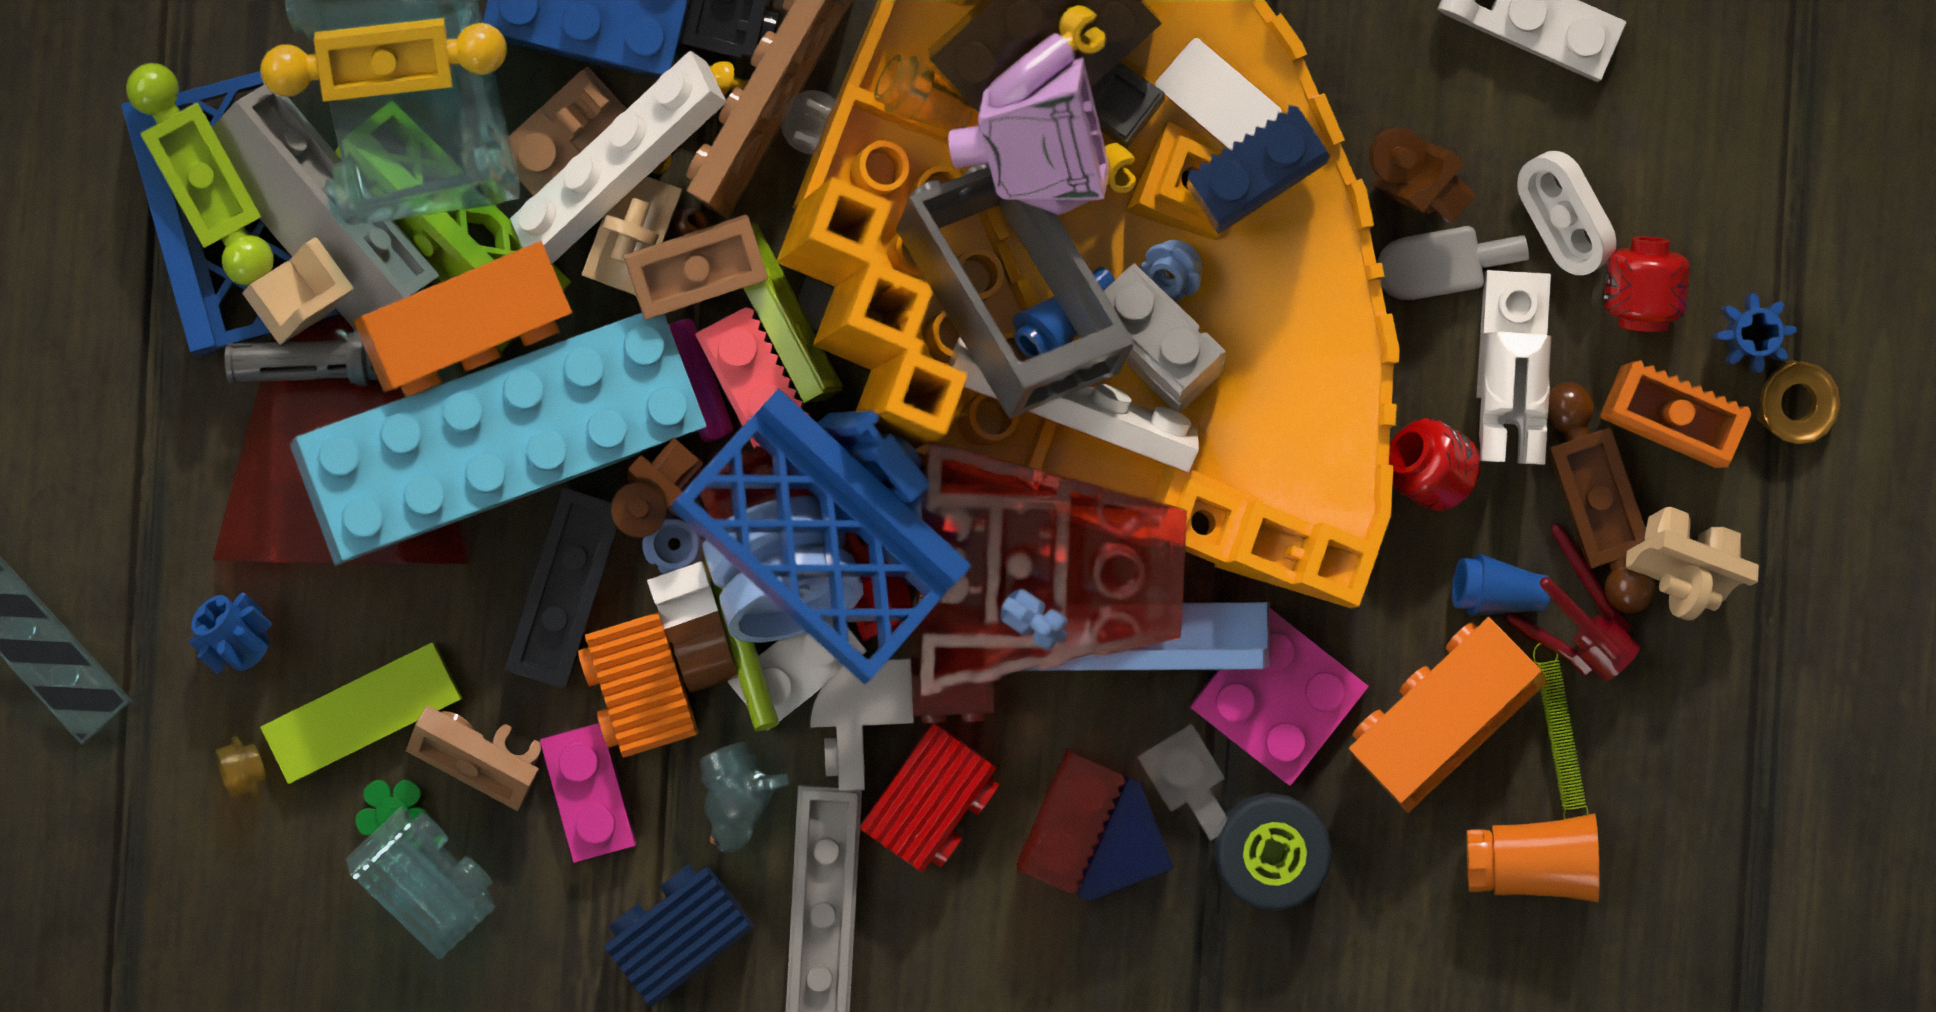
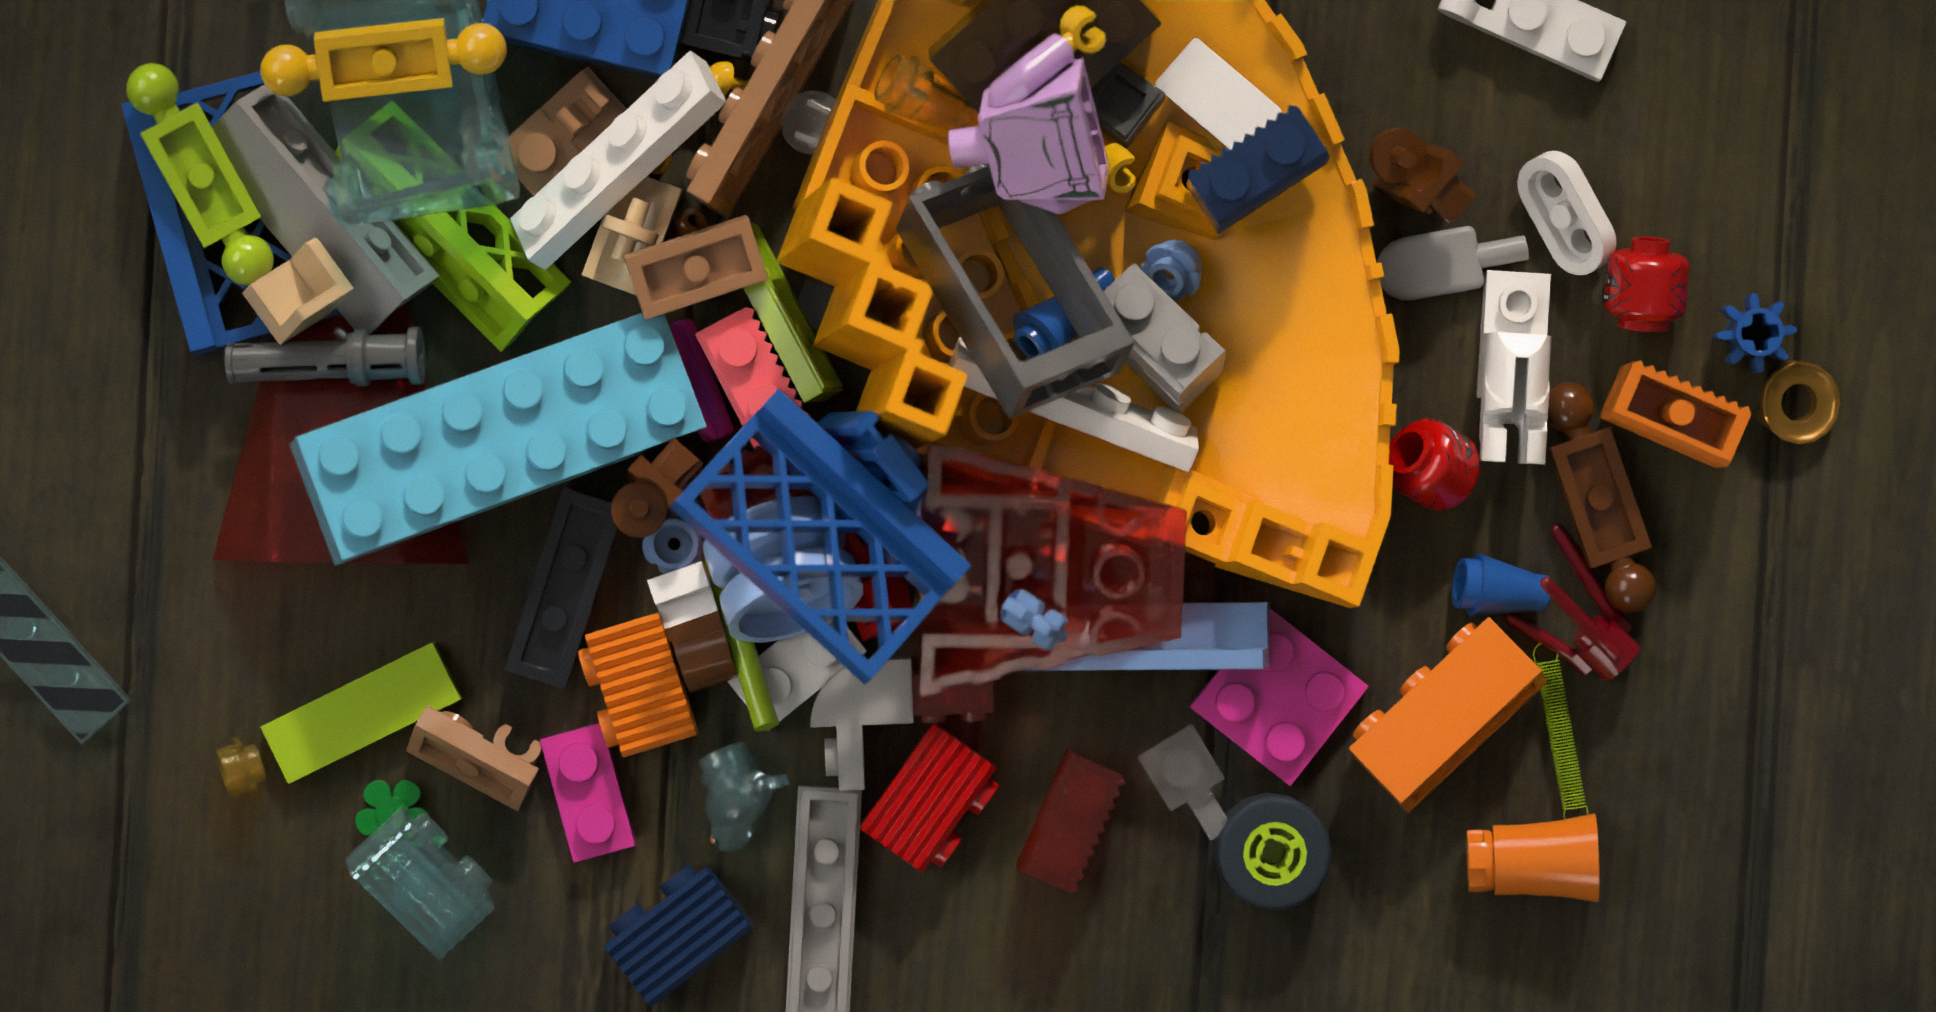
blue gear [189,592,272,674] -> none
orange brick [353,241,572,397] -> none
clear blue slope [1075,775,1173,901] -> none
tan hips [1626,507,1759,621] -> none

